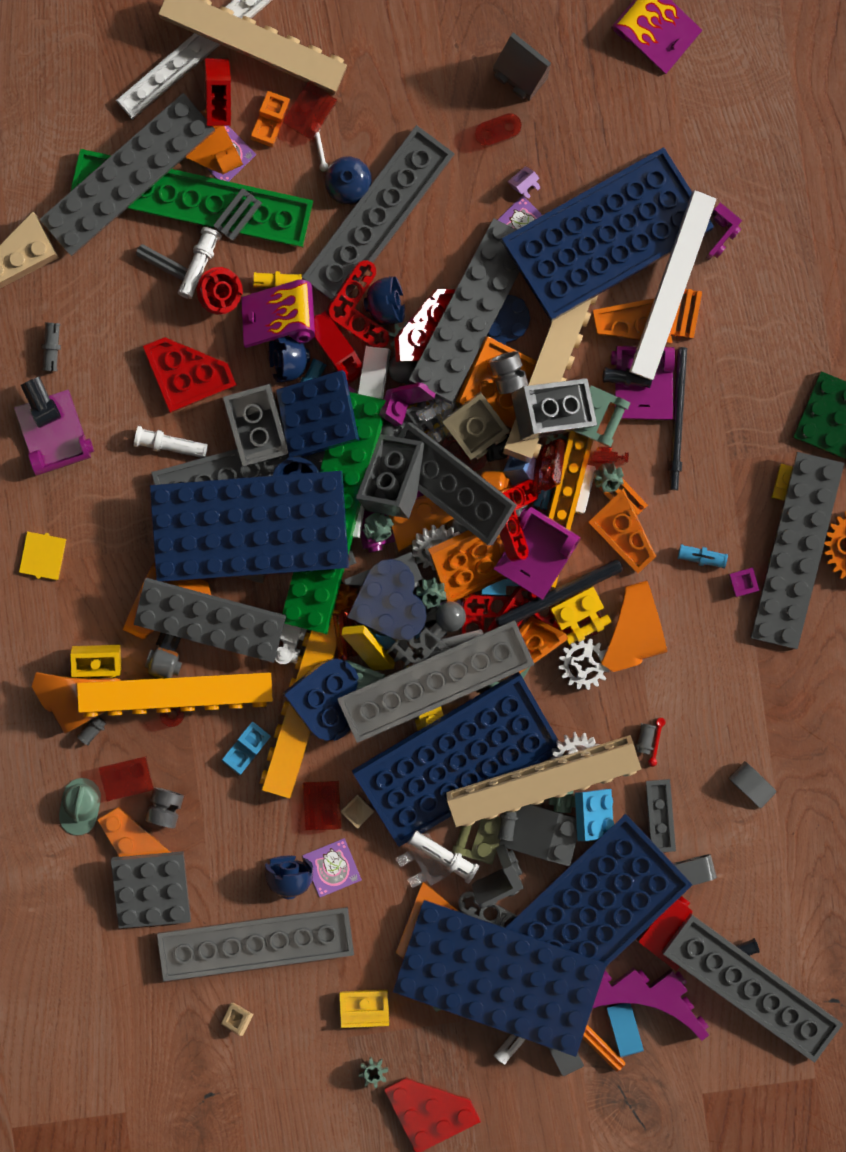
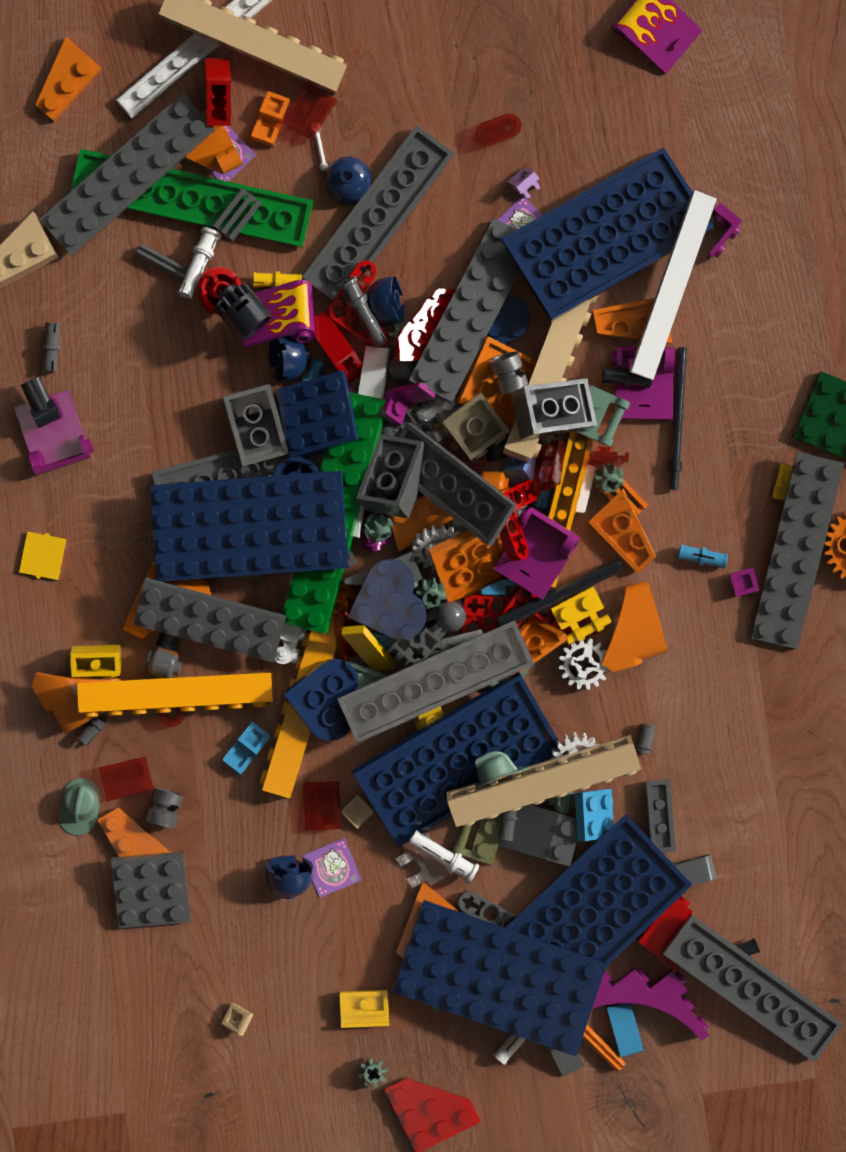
white pin [134,426,208,458] -> none
red plate [143,337,237,413] -> none
dark grey plate [157,907,354,981] -> none
dark grey bracket [472,844,524,908] -> none
dark grey slope [493,32,551,101] -> none
red hinge [648,717,666,767] -> none
orange tile [670,289,702,339] -> none
dark grey panel [728,761,777,808] -> none
none -> orange wing [35,37,102,122]
none -> black gear [214,283,273,342]
none -> dark grey pin [337,276,387,348]
none -> sand green piece [475,751,530,787]

